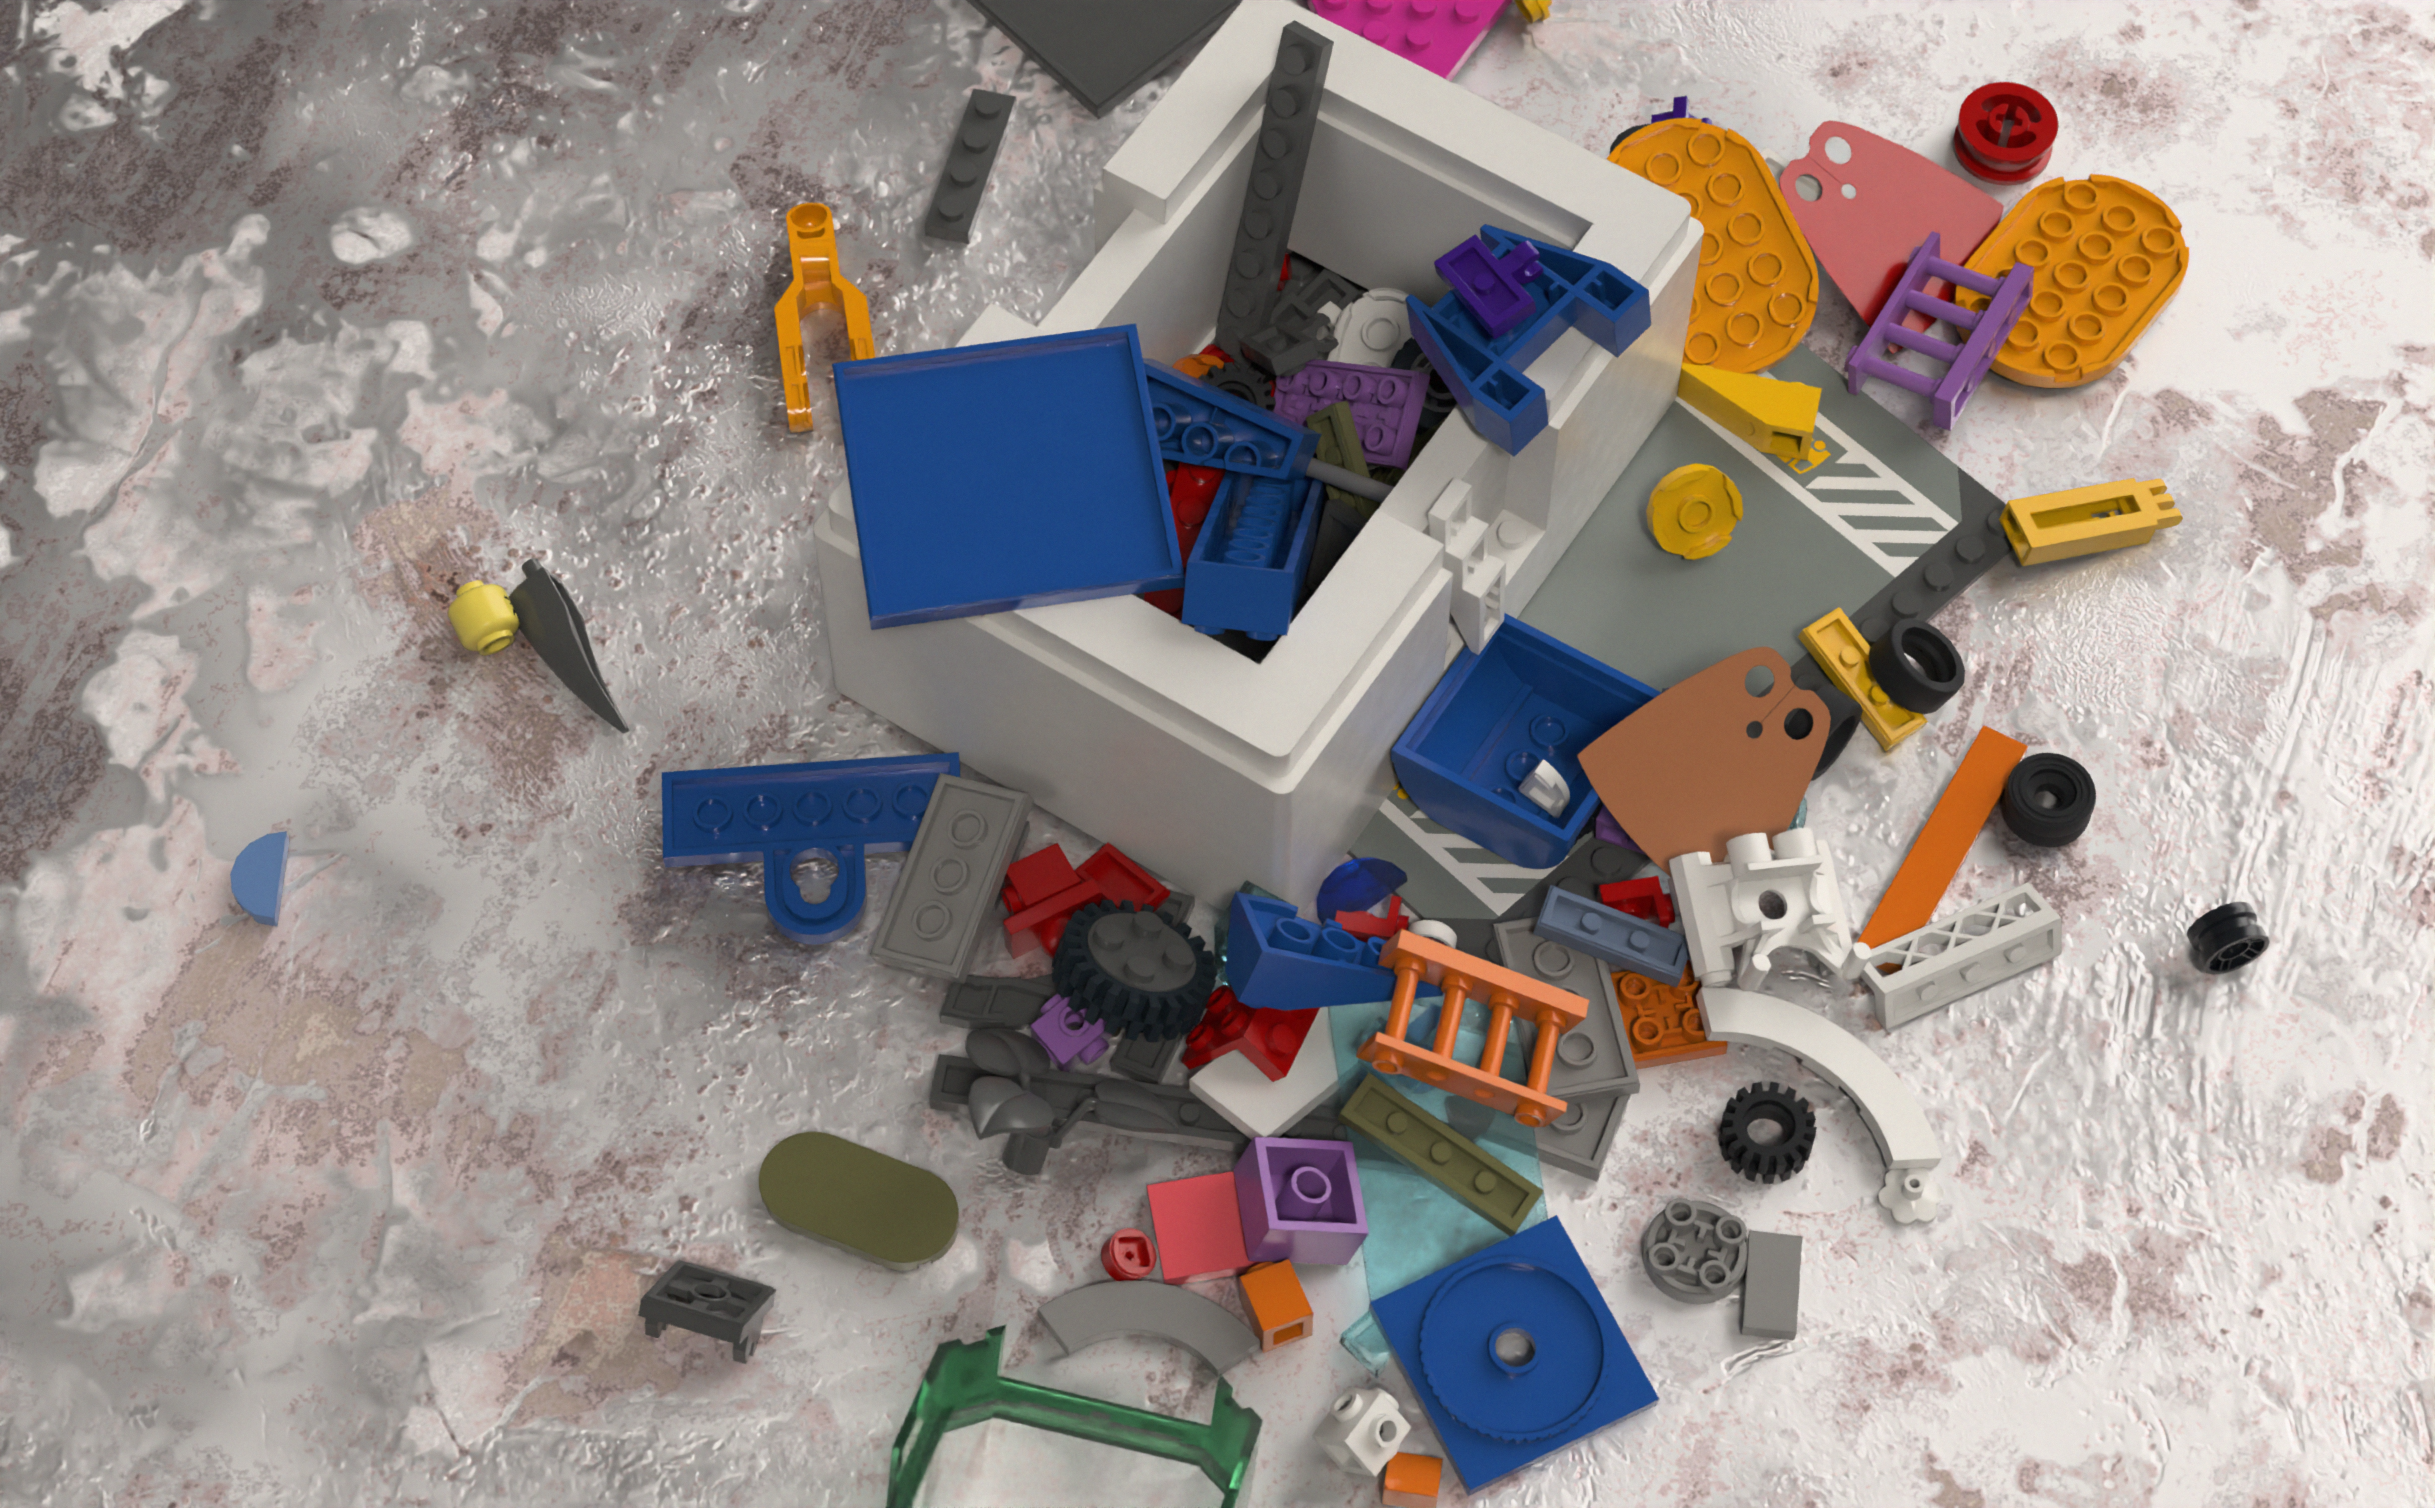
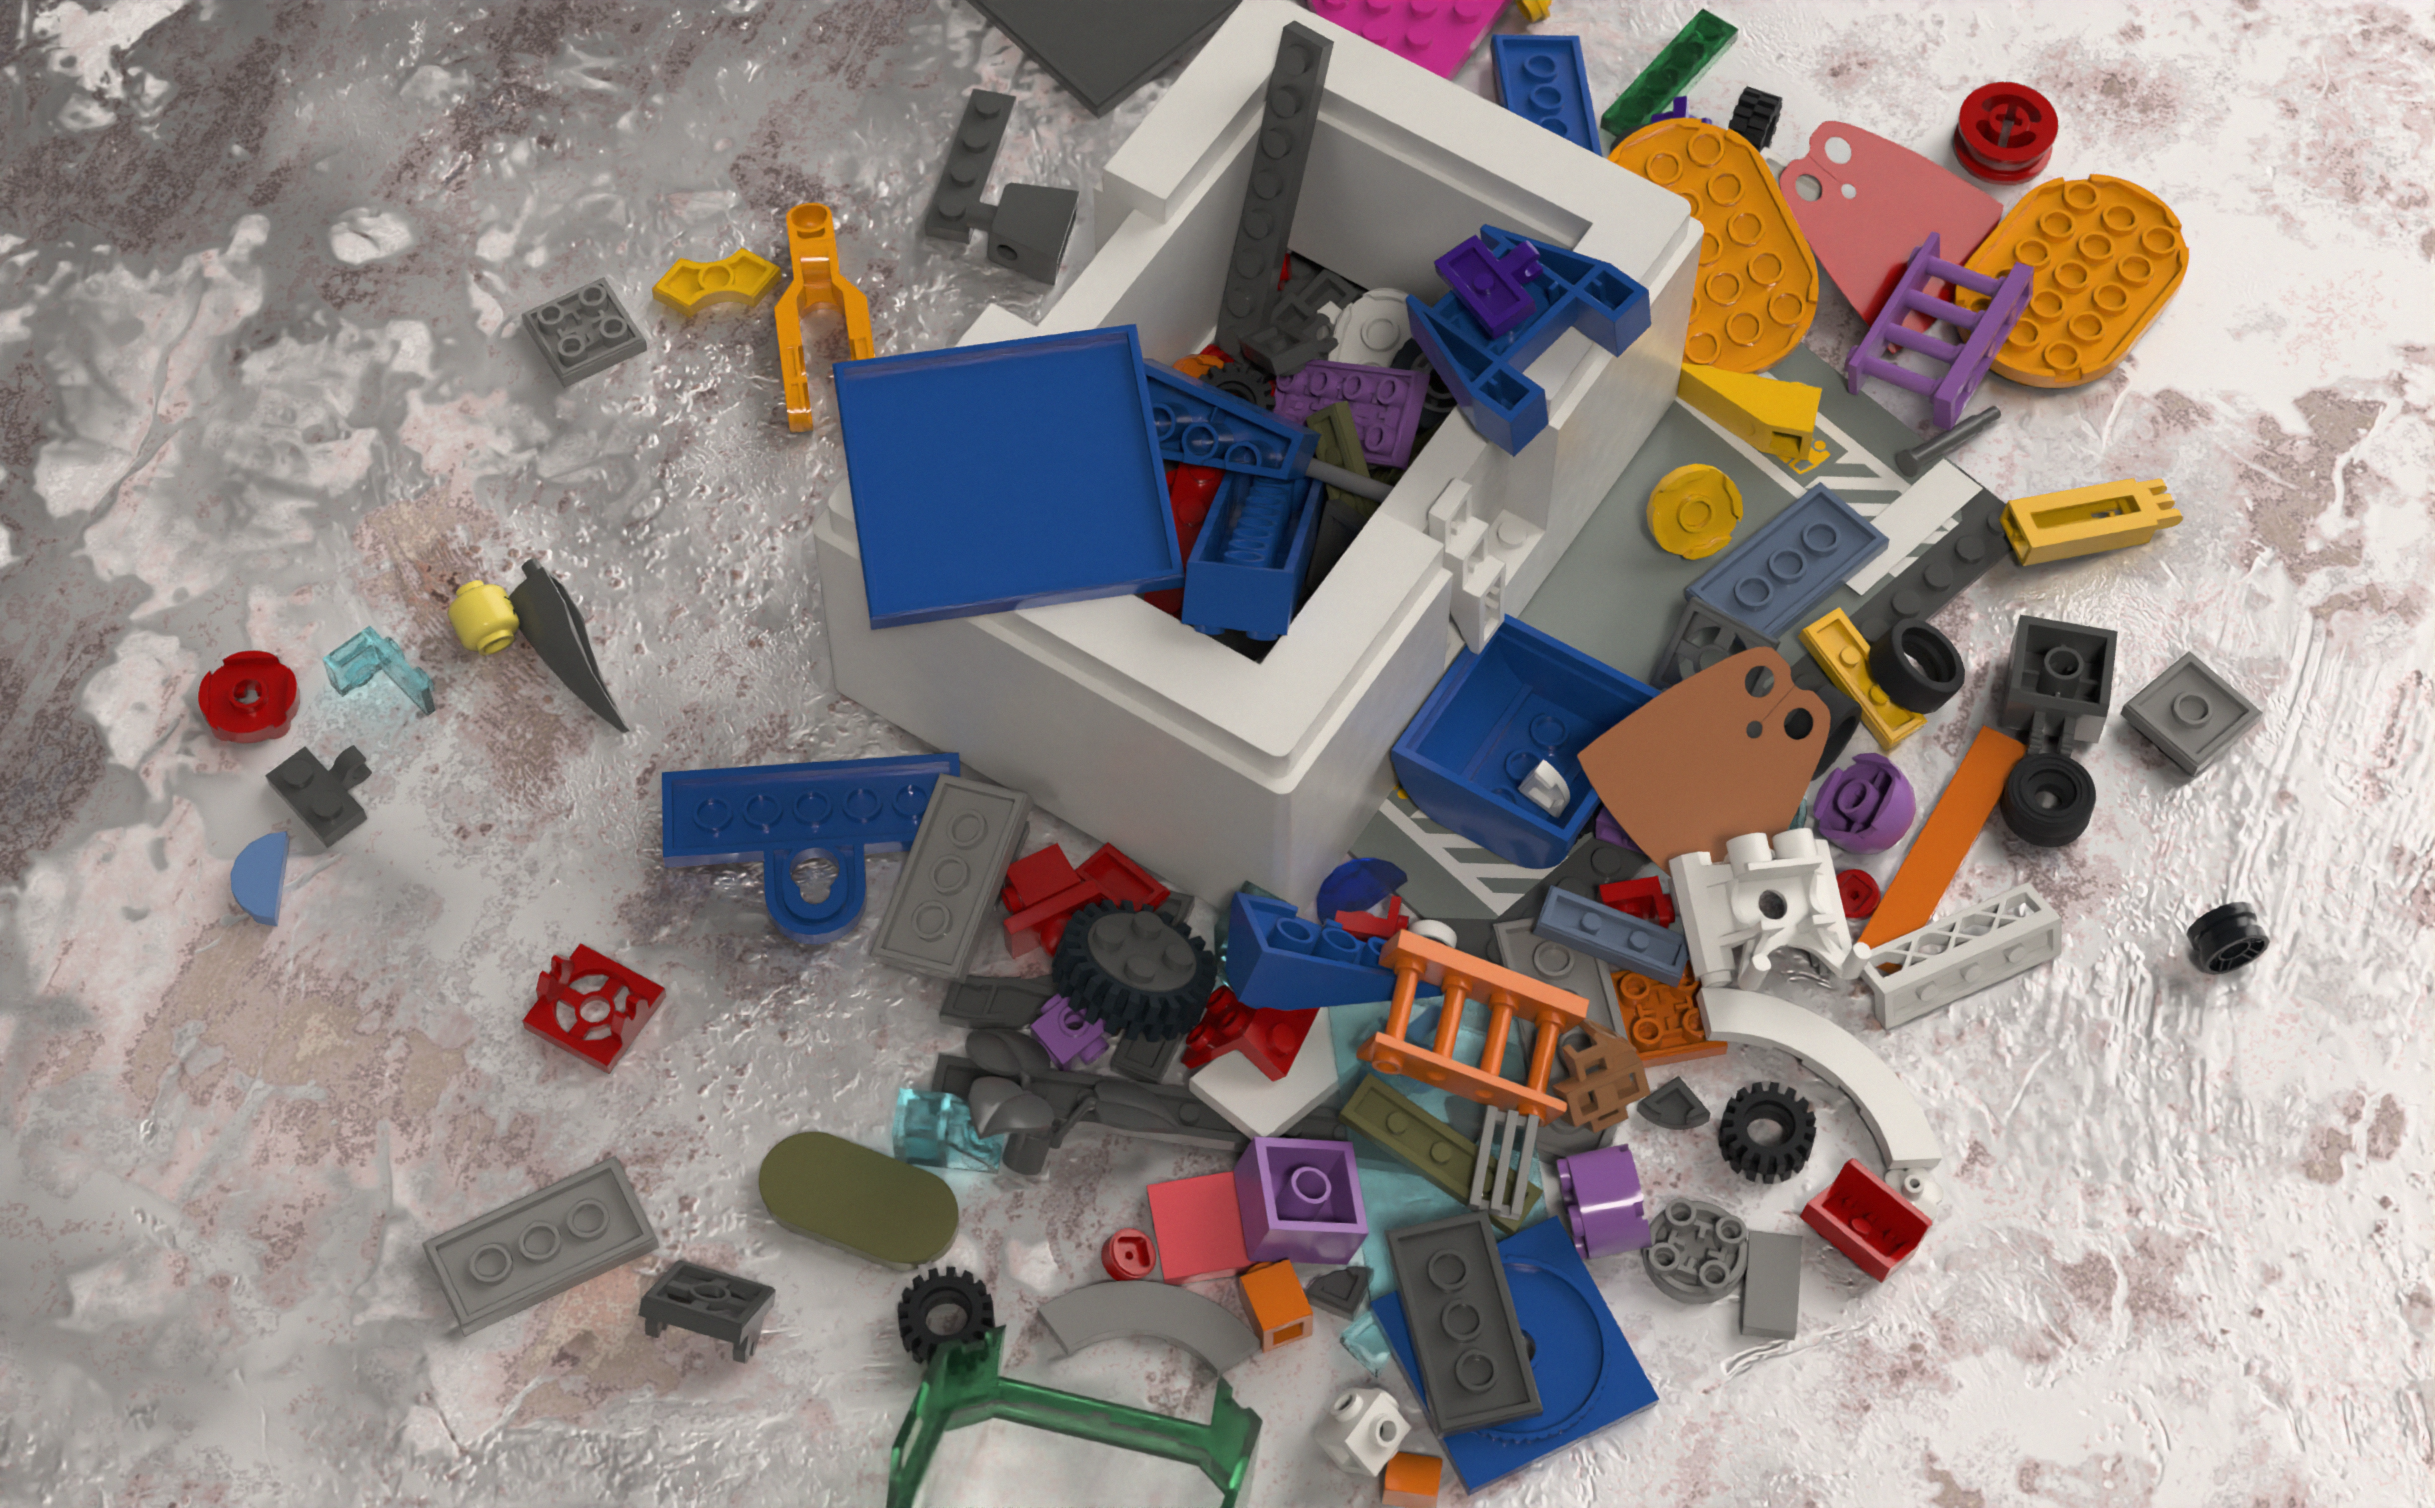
none -> red plate [198,650,300,743]
none -> dark grey plate [265,745,372,848]
none -> clear light blue bracket [322,626,436,716]
none -> light grey tile [422,1156,660,1337]
none -> light grey tile [521,277,647,388]
none -> red piece [522,943,666,1074]
none -> yellow tile [652,248,782,318]
none -> clear light blue slope [892,1088,1005,1174]
none -> black tyre [897,1267,995,1372]
none -> dark grey torso [967,182,1080,286]
none -> dark grey tile [1305,1266,1374,1322]
none -> dark grey tile [1382,1209,1544,1439]
none -> light grey tile [1467,1105,1539,1221]
none -> blue tile [1490,35,1603,157]
none -> medium nougat piece [1552,1018,1651,1133]
none -> medium lavender brick [1556,1144,1651,1260]
none -> clear green plate [1600,8,1739,137]
none -> dark grey tile [1637,1076,1711,1130]
none -> dark grey piece [1649,597,1781,698]
none -> sand blue tile [1685,482,1890,650]
none -> black tyre [1728,86,1783,153]
none -> red bracket [1799,1158,1933,1283]
none -> medium lavender cylinder [1813,753,1916,855]
none -> red tile [1836,869,1881,922]
none -> white sticker [1845,458,1983,596]
none -> dark grey piece [1897,406,2001,477]
none -> dark grey hinge [2000,614,2118,758]
none -> light grey plate [2121,651,2263,777]

